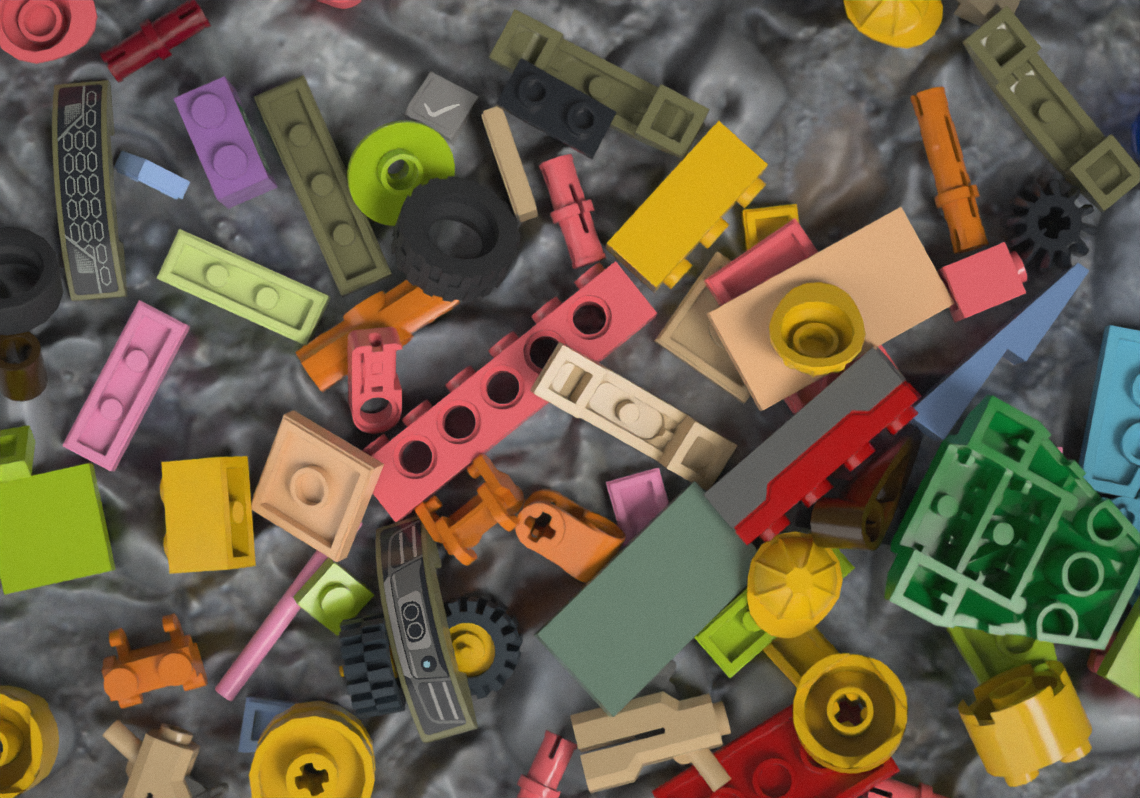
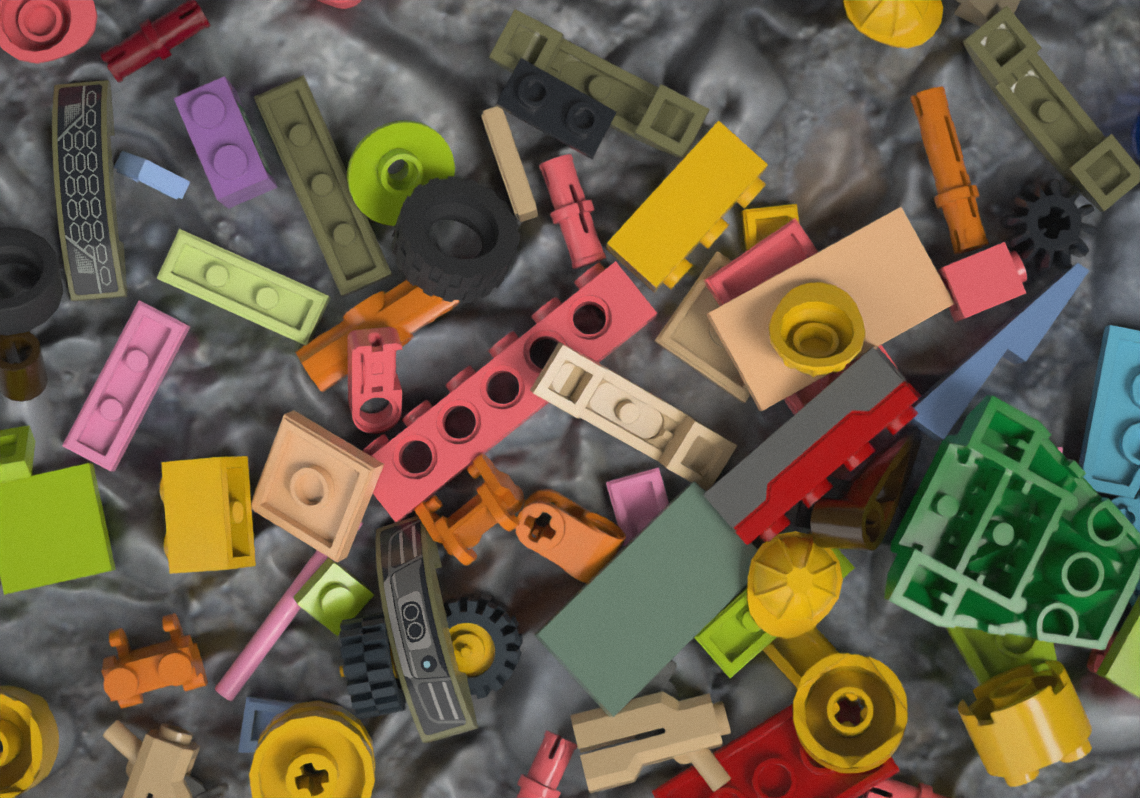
light grey slope [403,72,479,145] -> none

